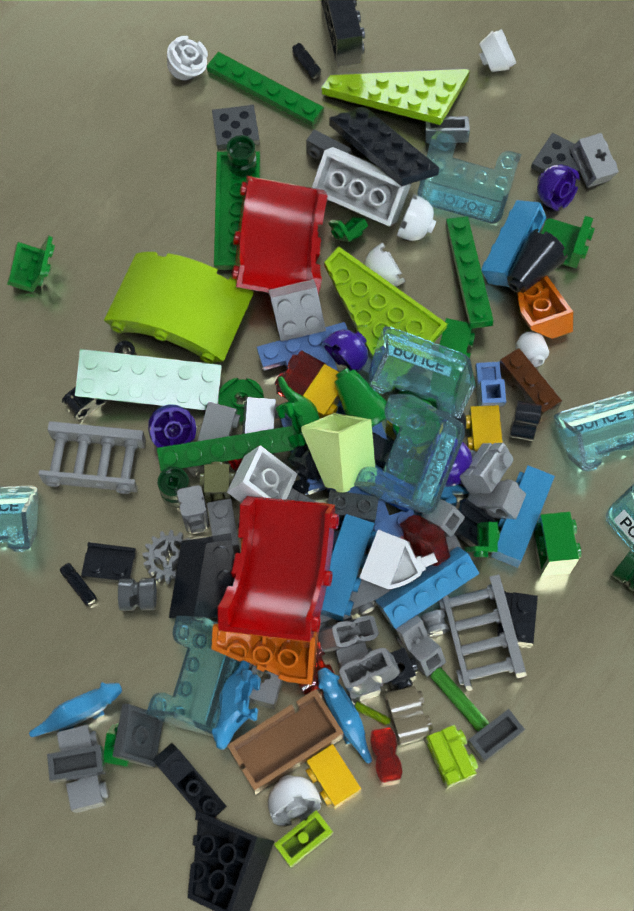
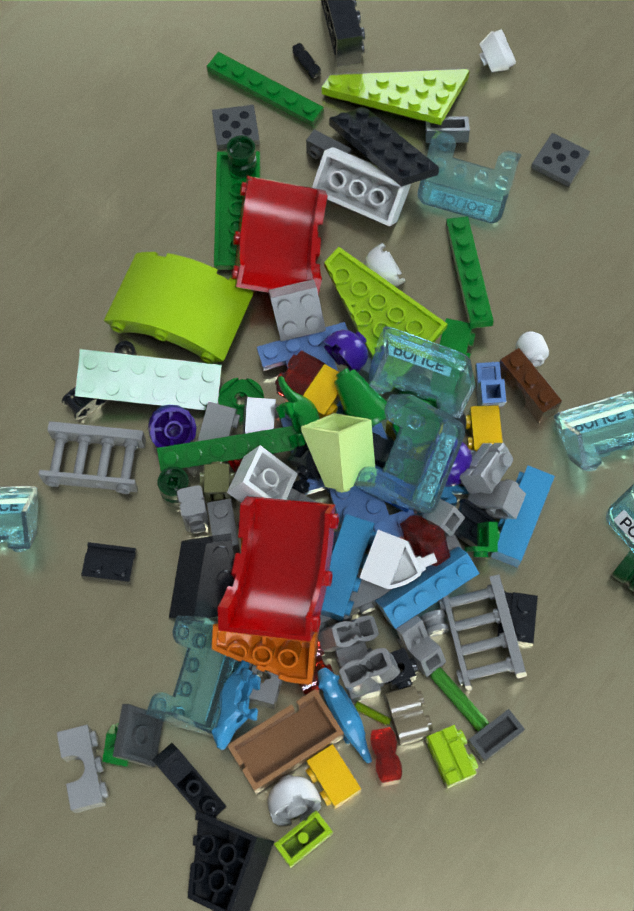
green bracket [7,235,55,293] -> none
dark azure animal [29,682,122,737] -> none
dark grey piece [47,745,106,783] -> none
black axle [60,563,97,606] -> none
dark grey wheel [118,578,157,611] -> none
light grey gear [143,530,190,584] -> none
white cone [167,36,208,80] -> none
green bracket [328,217,369,242] -> none
dark grey piece [328,490,379,526] -> none
white cylinder [397,194,436,241] -> none
dark azure brick [481,200,546,287] -> none
black cone [507,229,568,292] -> none
black axle [509,401,542,441] -> none
orange wedge [517,276,573,339] -> none
green brick [533,512,581,576] -> none
dark purple cylinder [537,164,580,211] -> none
green bracket [541,216,595,269] -> none
light grey brick [570,133,619,188] -> none

